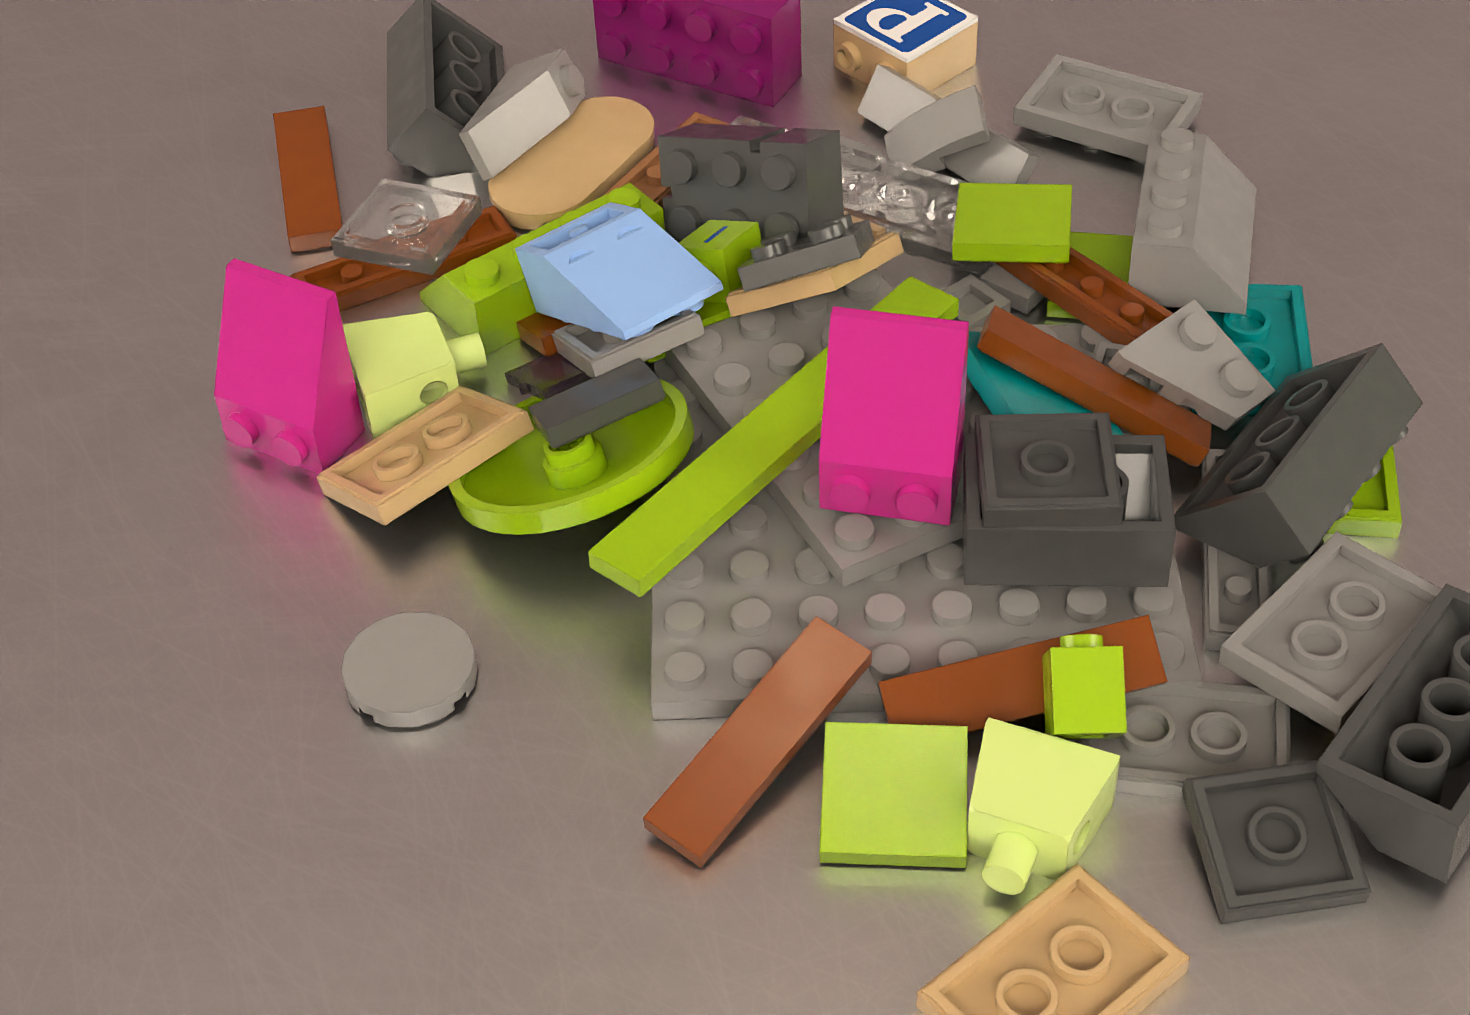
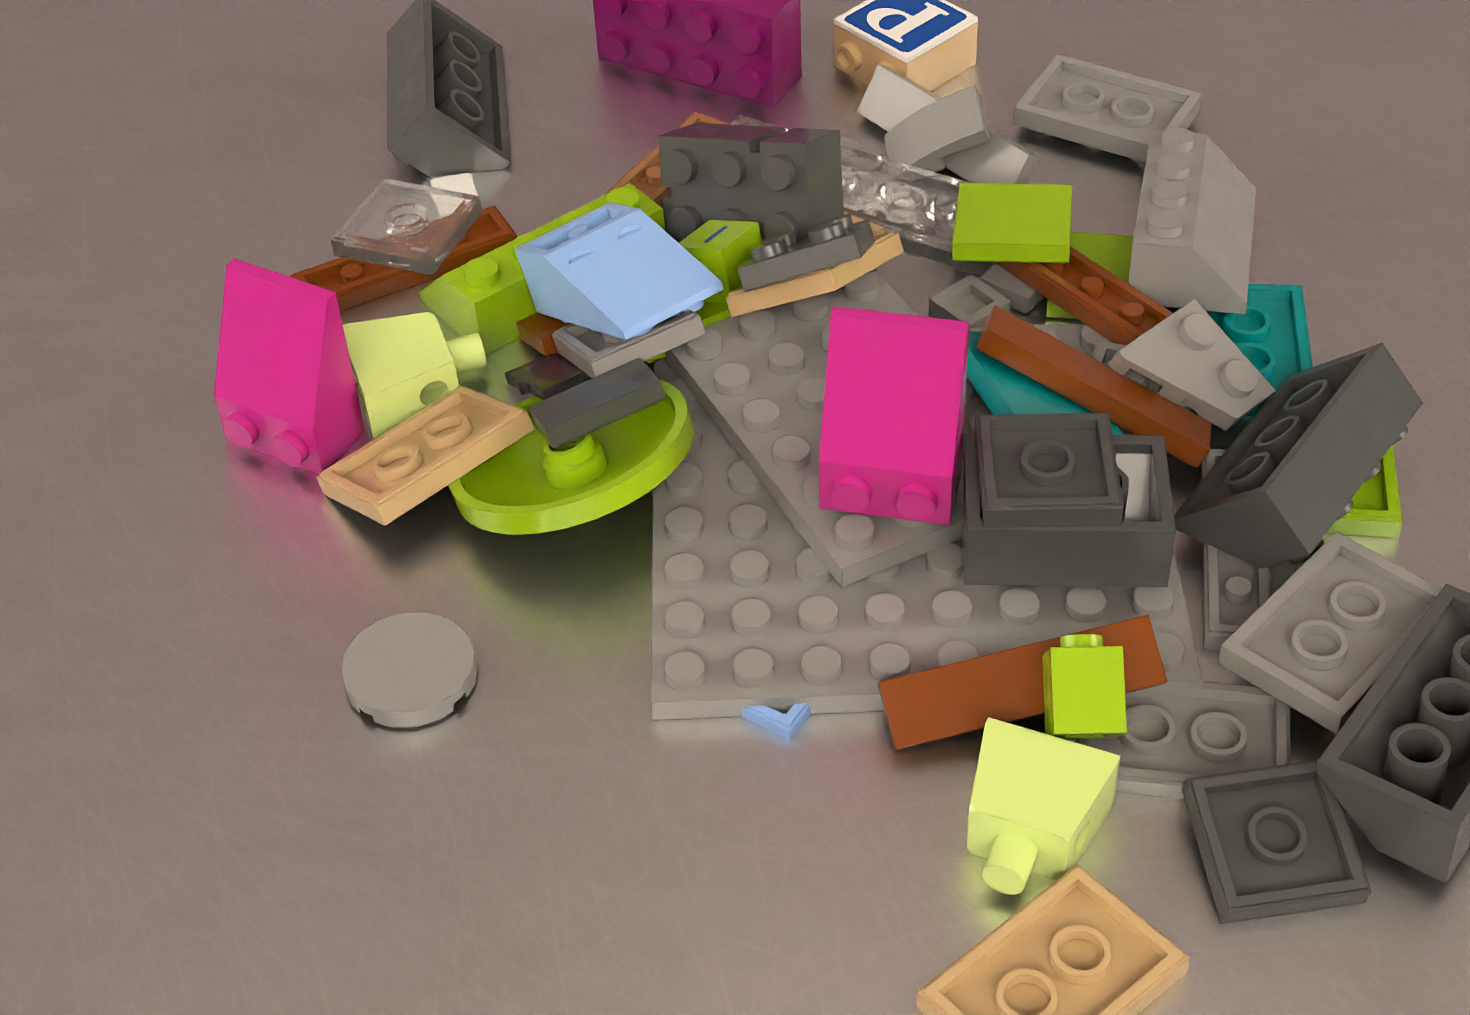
dark orange tile [273,106,346,253] -> none
light grey slope [459,48,587,181] -> none
tan tile [488,96,655,231] -> none
lime tile [588,276,959,598] -> none
dark orange tile [643,616,872,868] -> none
lime tile [819,722,968,868] -> none

